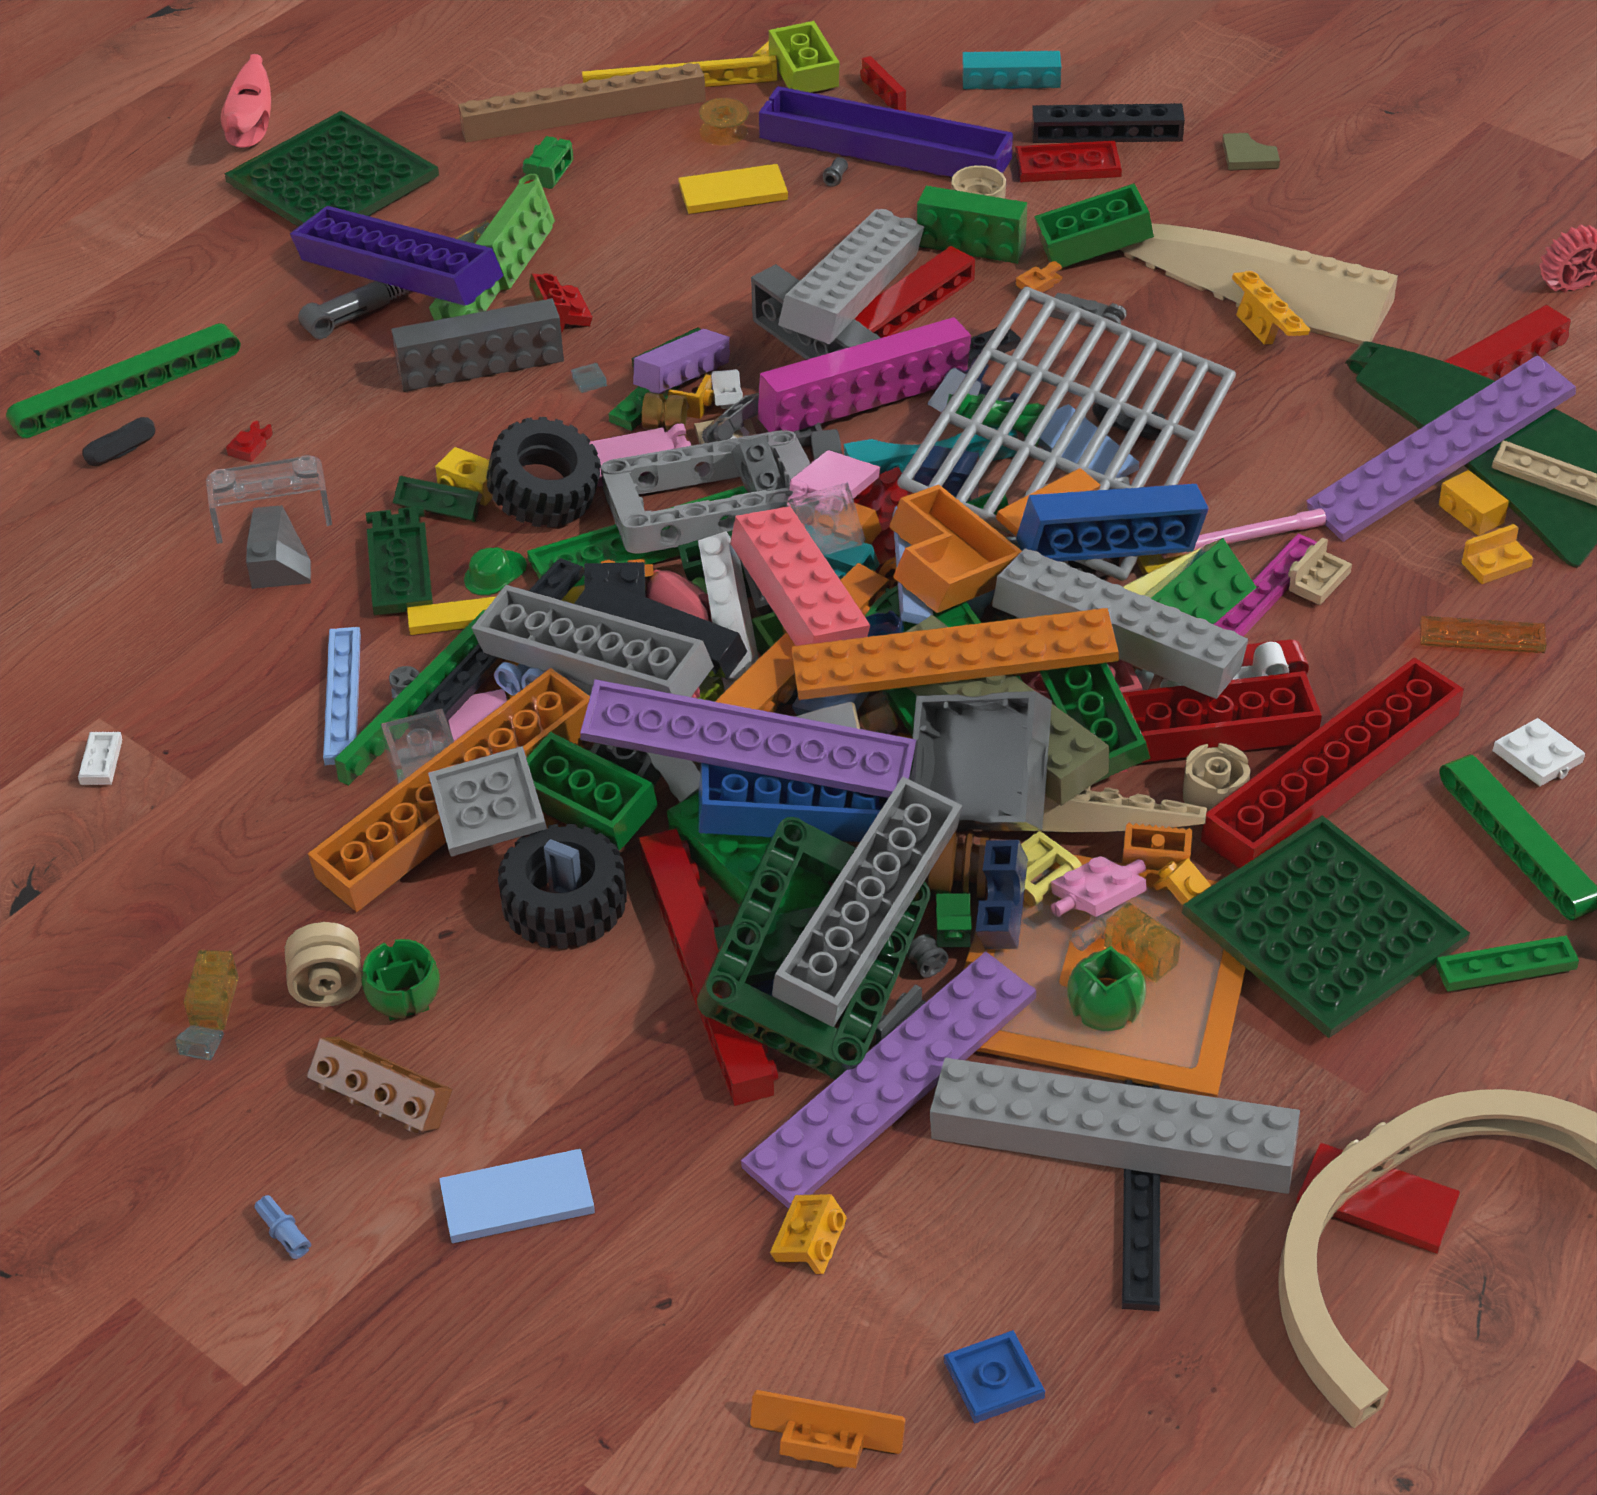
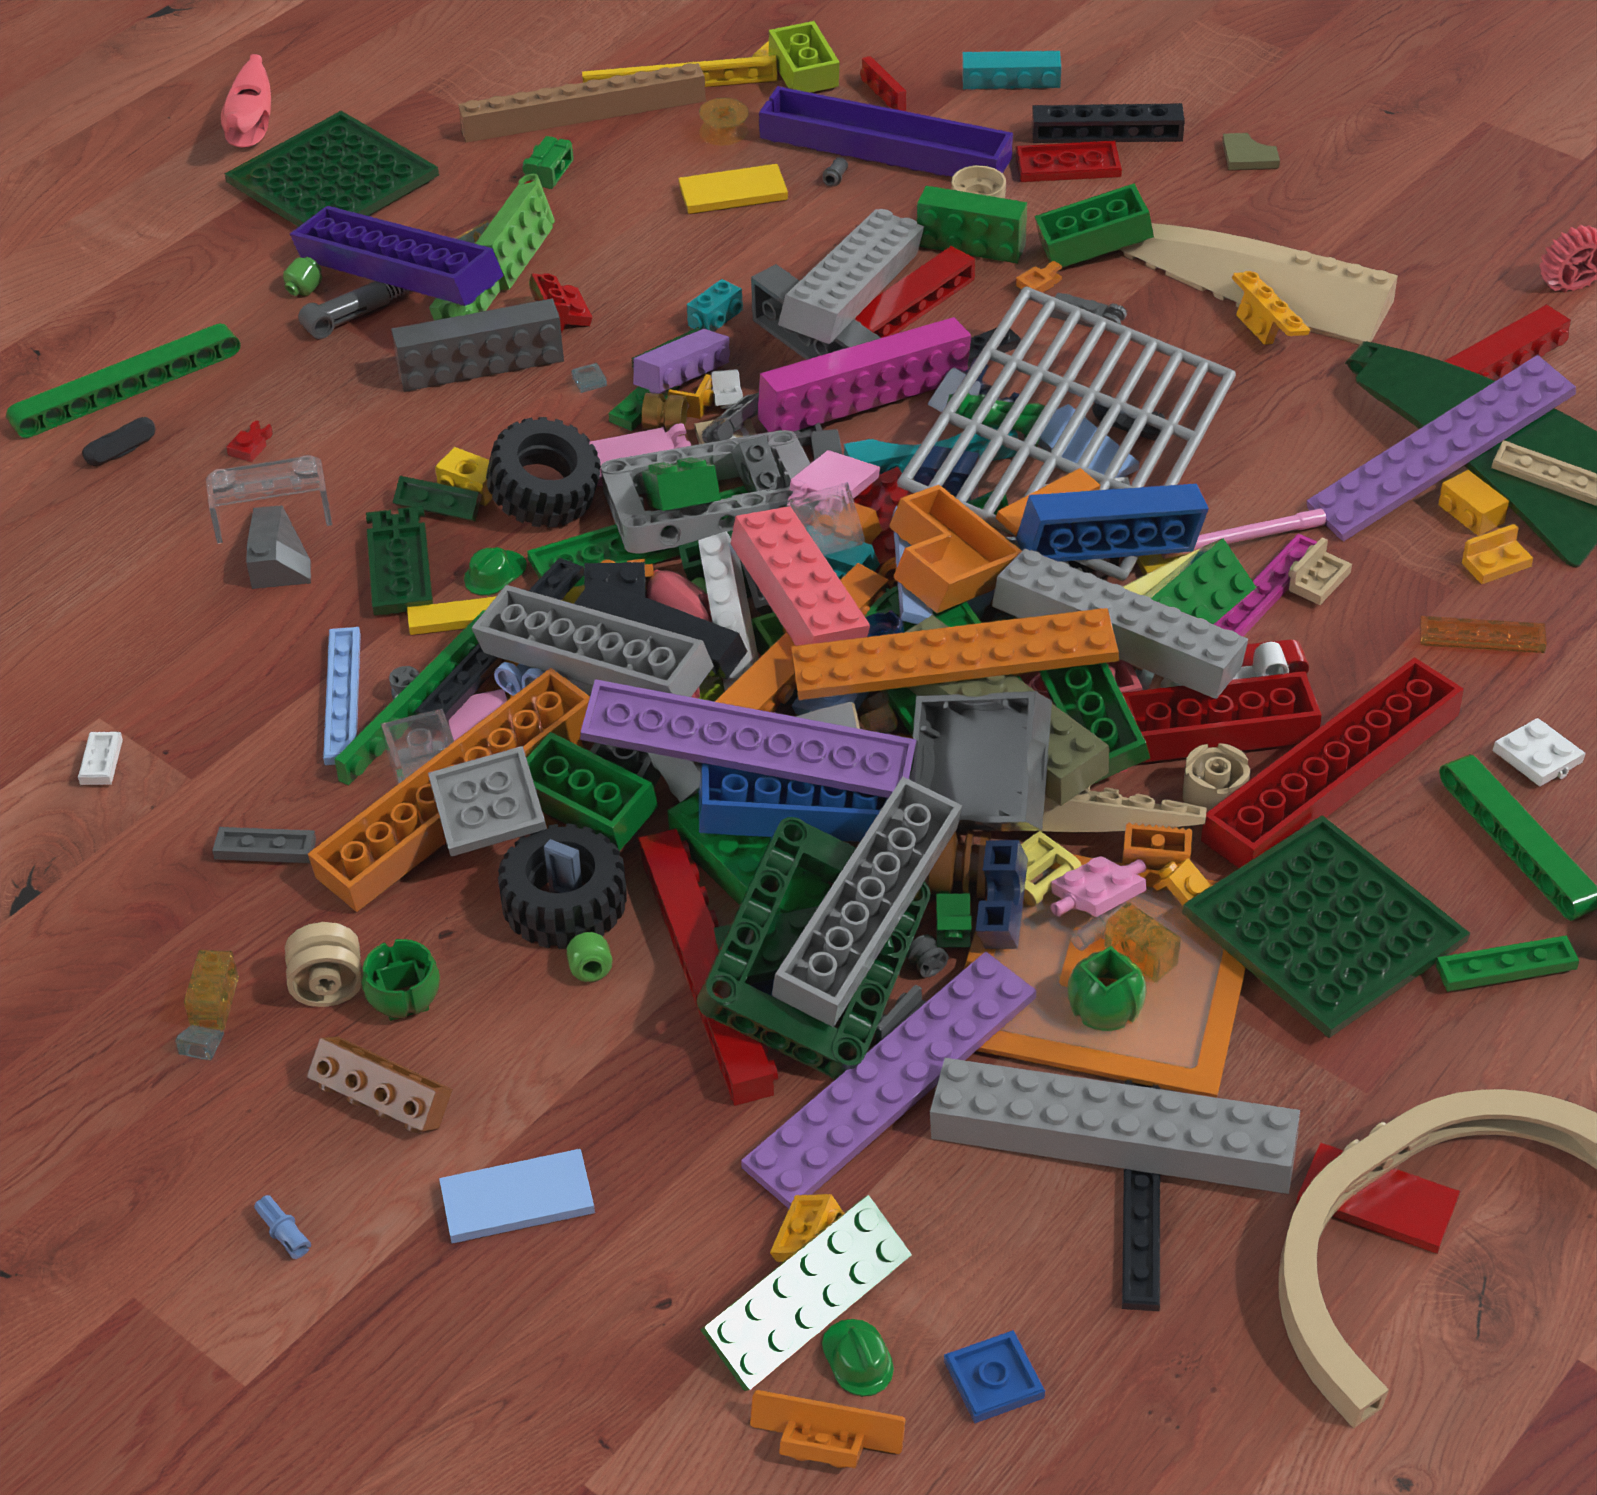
none -> dark grey plate [212,827,316,863]
none -> bright green head [283,257,322,296]
none -> bright green head [566,932,613,982]
none -> green brick [642,457,721,511]
none -> teal brick [687,279,743,332]
none -> plate [700,1195,912,1391]
none -> green piece [822,1319,894,1397]

